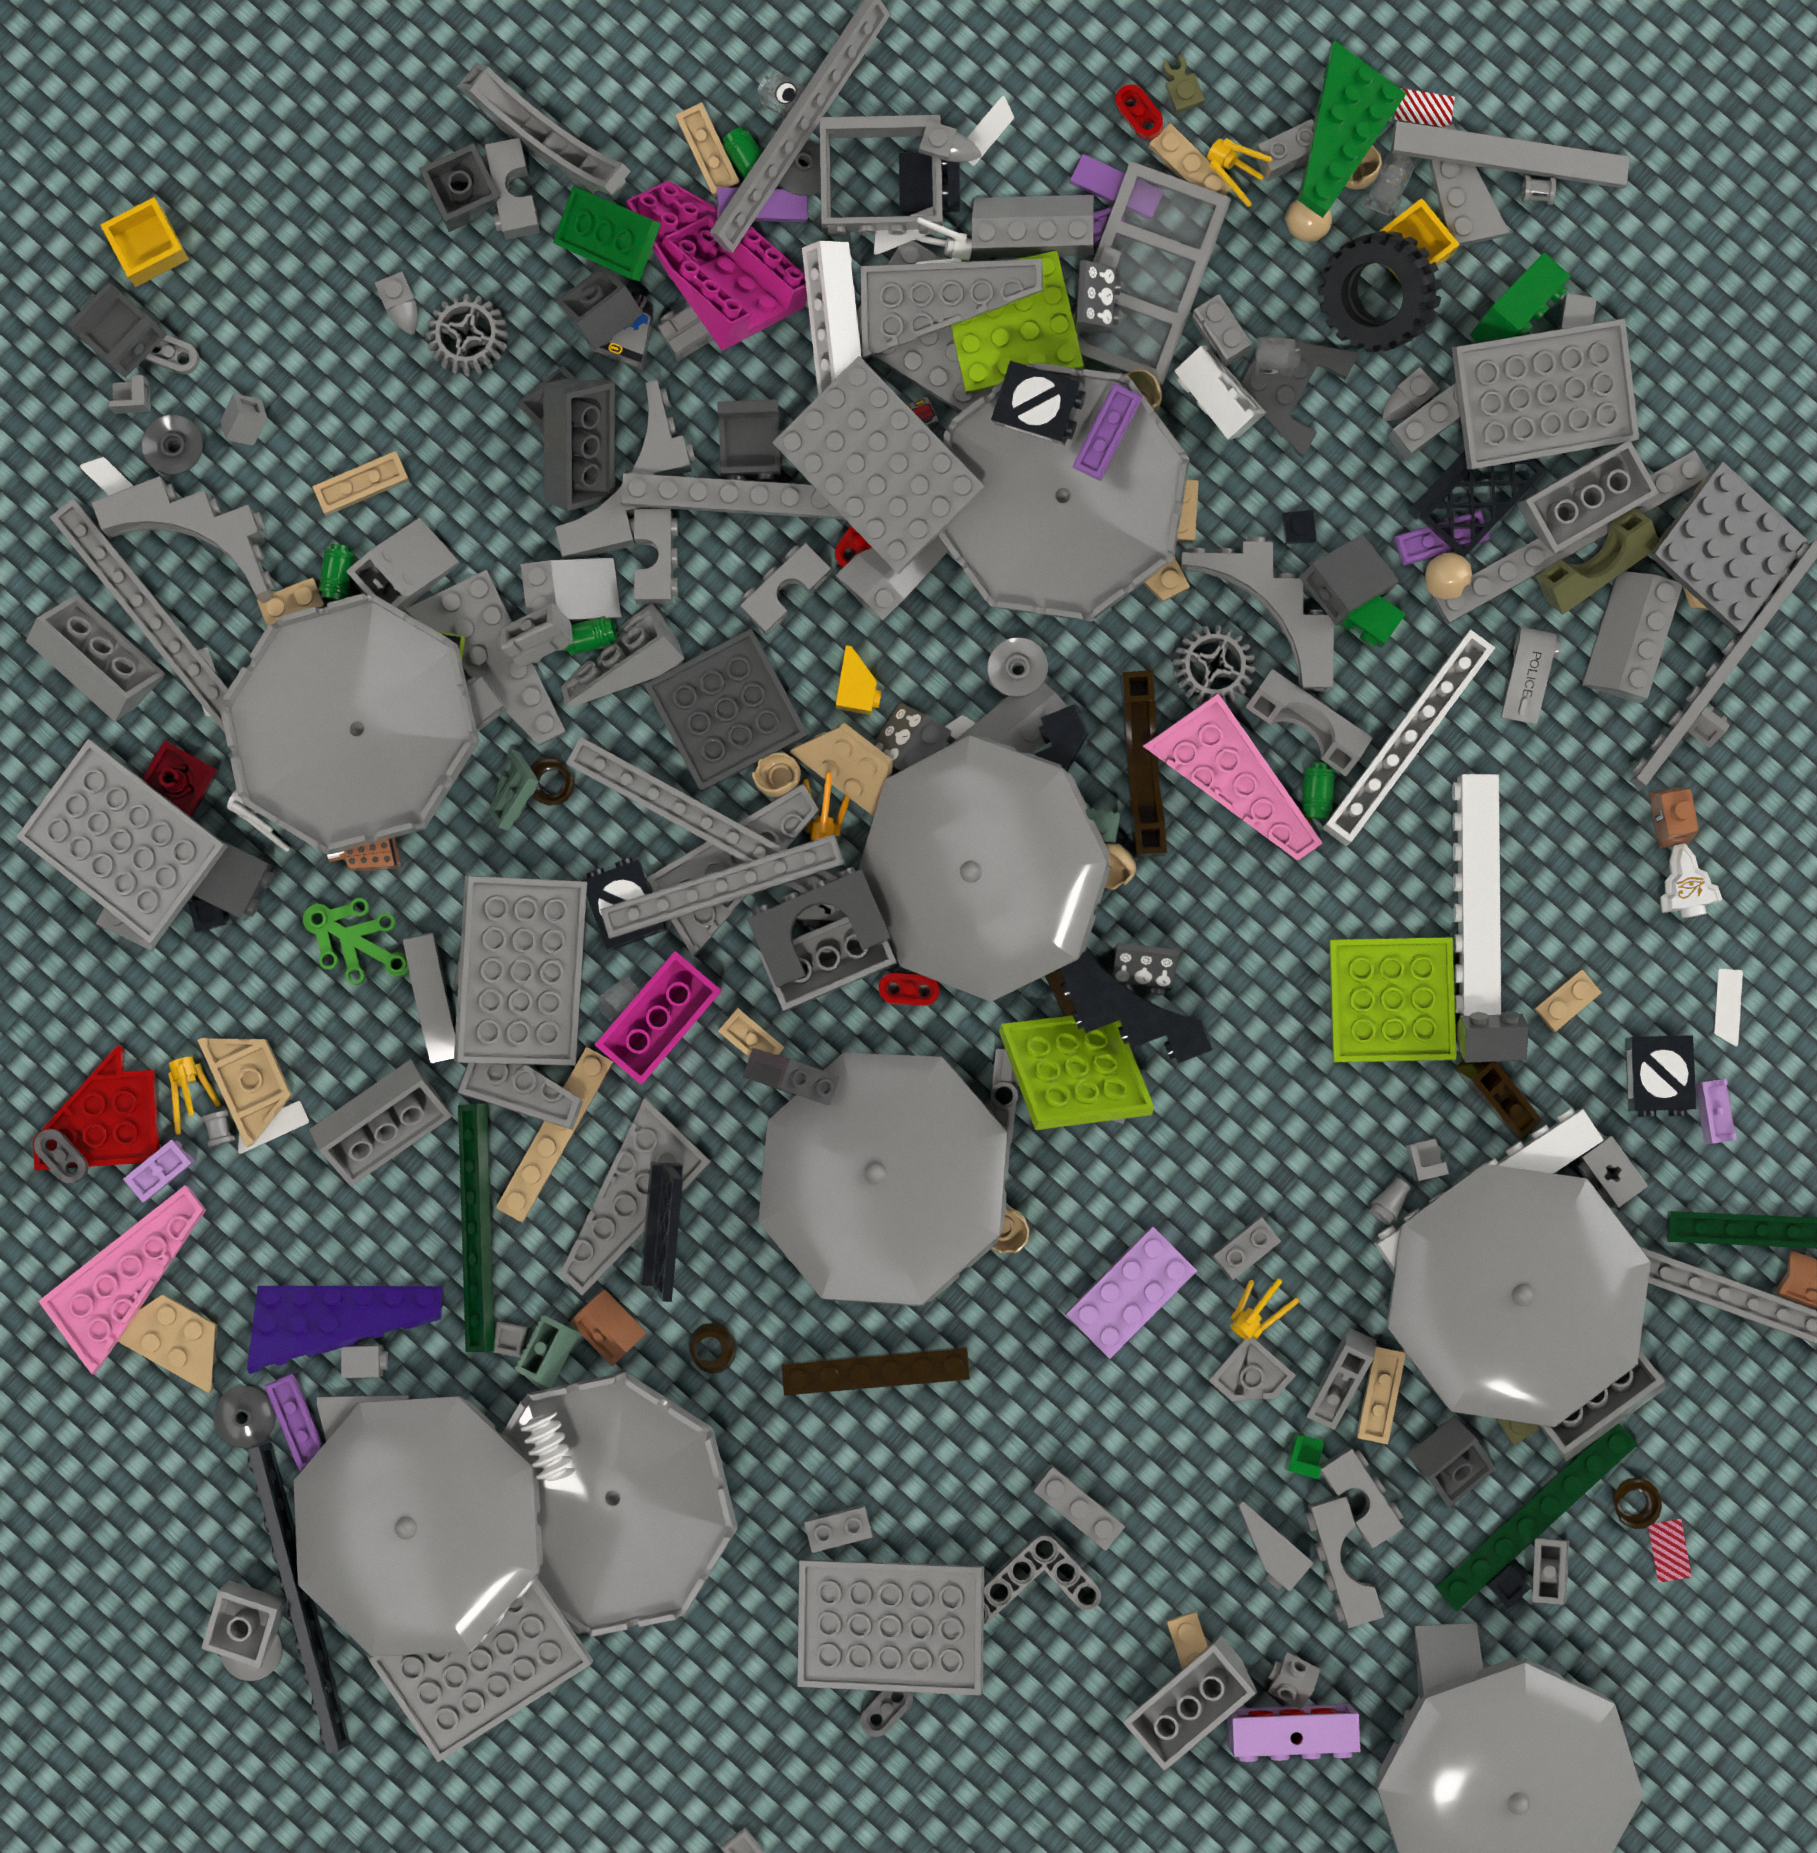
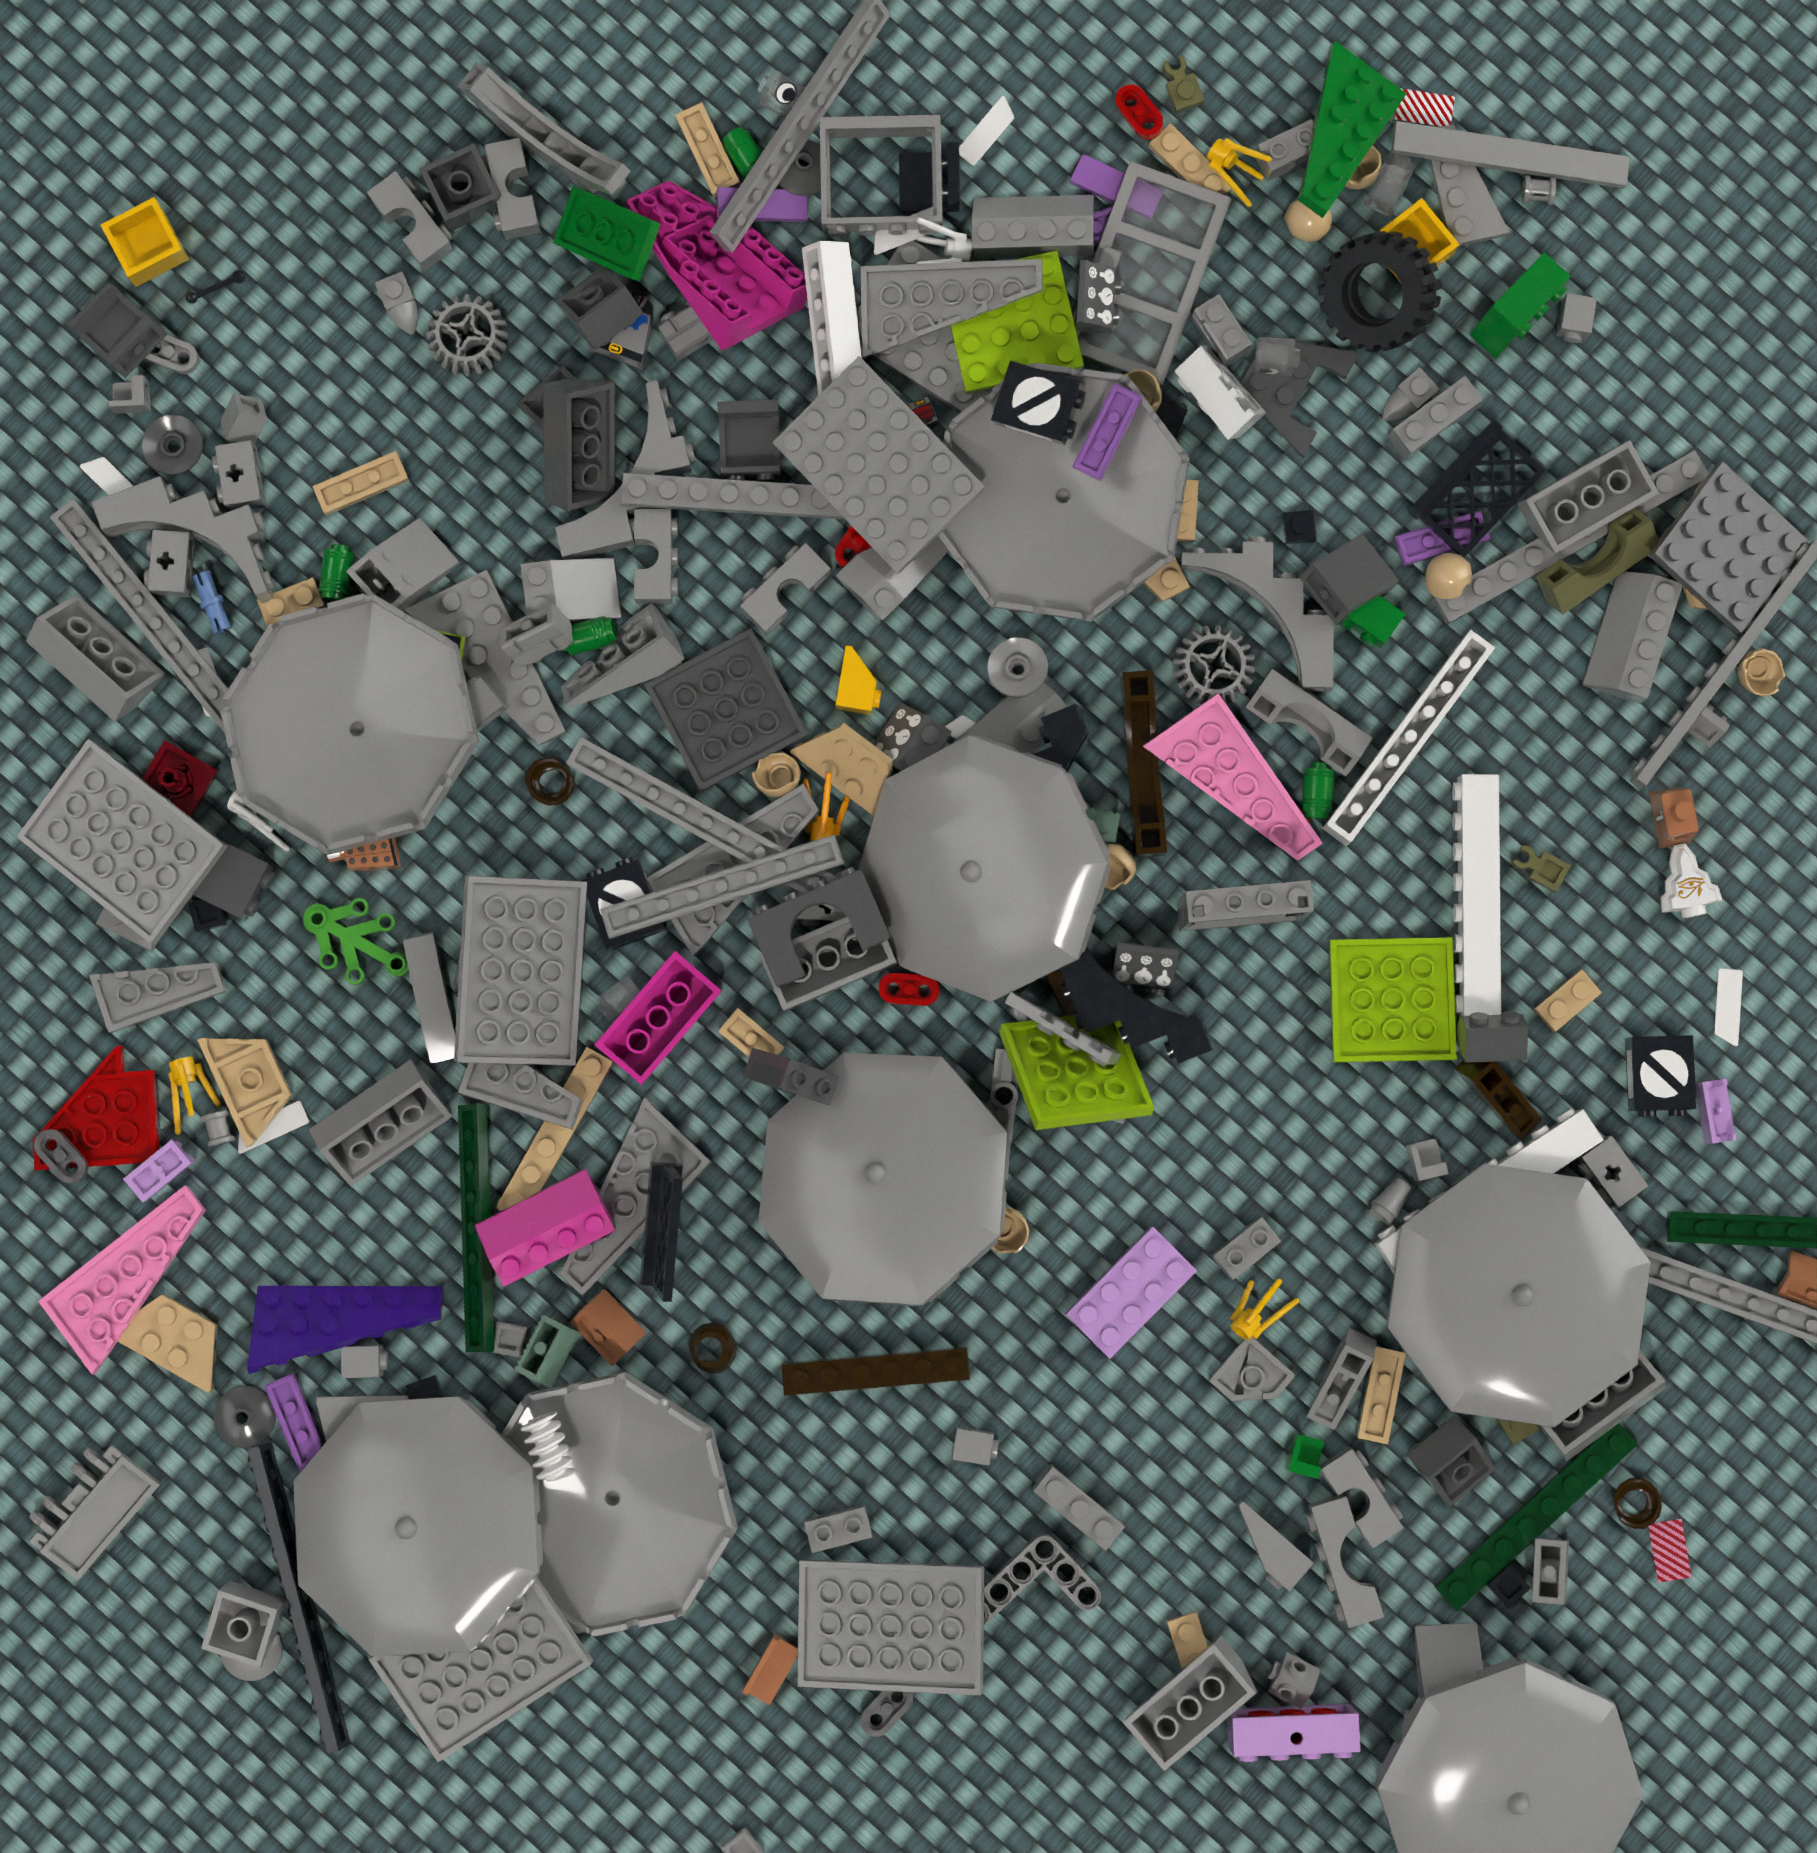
sand green wing [489,749,539,831] -> none
light grey plate [919,121,982,162] -> none
light grey plate [1452,319,1639,469] -> none
light grey door [1501,627,1561,724] -> none
none -> light grey hinge [29,1445,160,1581]
none -> light grey wing [89,962,227,1033]
none -> light grey brick [144,530,195,598]
none -> black hinge [186,270,245,304]
none -> medium blue pin [192,570,232,634]
none -> light grey brick [212,440,266,511]
none -> light grey arch [367,171,453,272]
none -> black plate [406,1374,444,1399]
none -> dark pink slope [475,1168,615,1287]
none -> nougat panel [742,1633,798,1705]
none -> light grey brick [952,1427,999,1465]
none -> light grey wing [1005,992,1122,1067]
none -> black plate [1156,400,1188,439]
none -> light grey window [1176,880,1314,932]
none -> olive plate [1511,845,1571,893]
none -> tan hair [1738,648,1785,697]

